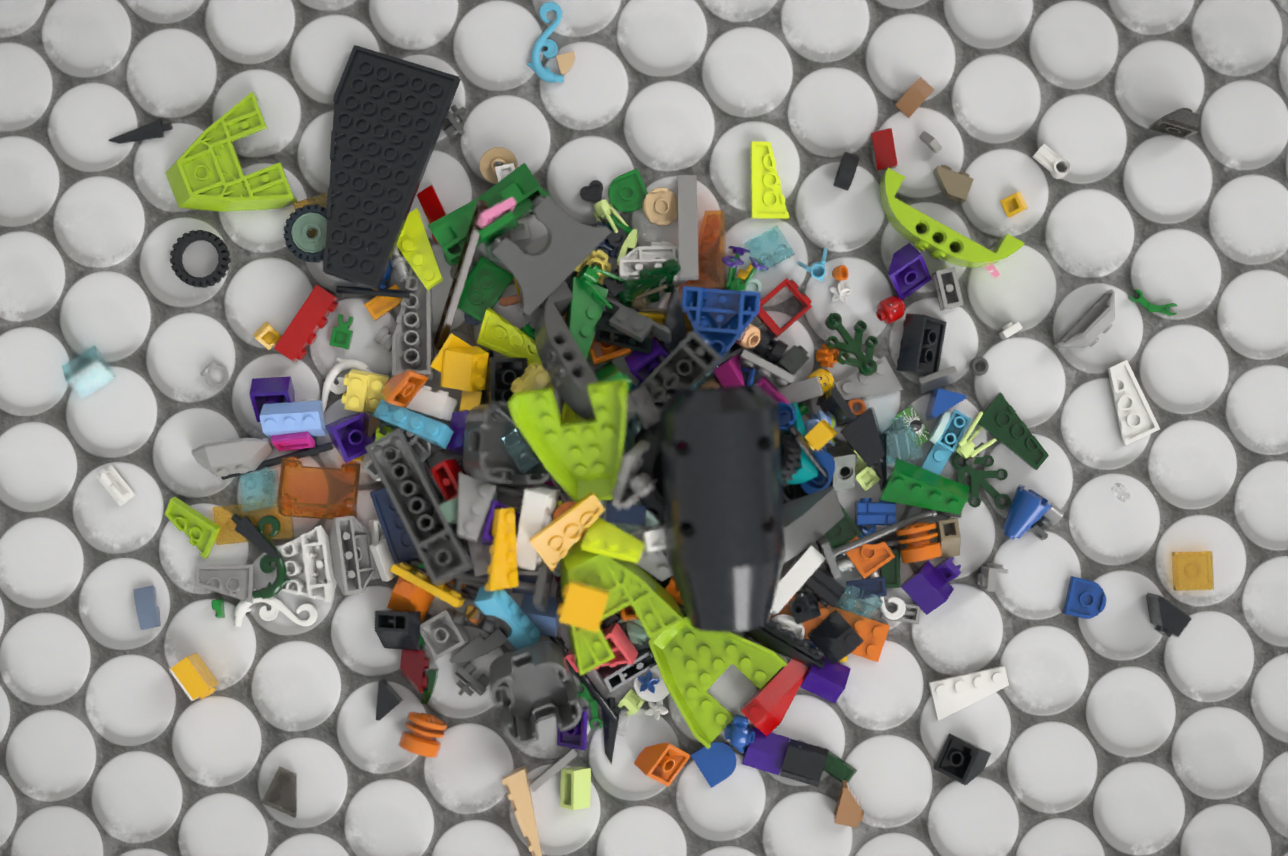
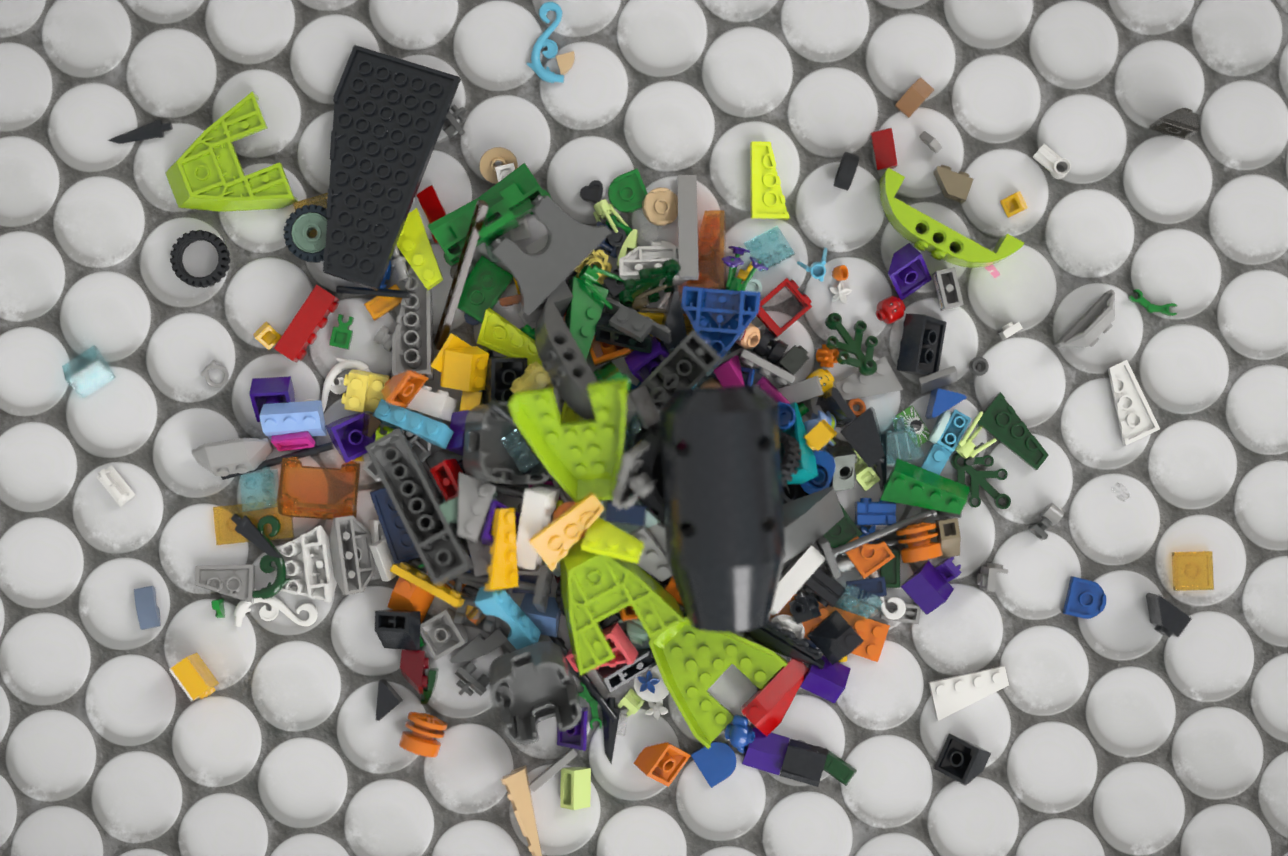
lime wing [165,497,221,559] -> none
clear smoke wing [261,766,297,818] -> none
bright pink tile [477,197,516,228] -> none
yellow piece [557,580,609,632] -> none
white plate [642,529,667,553] -> none
black bar [788,425,828,478] -> none
medium nougat slope [833,780,864,828] -> none
blue cone [1003,484,1053,540] -> none

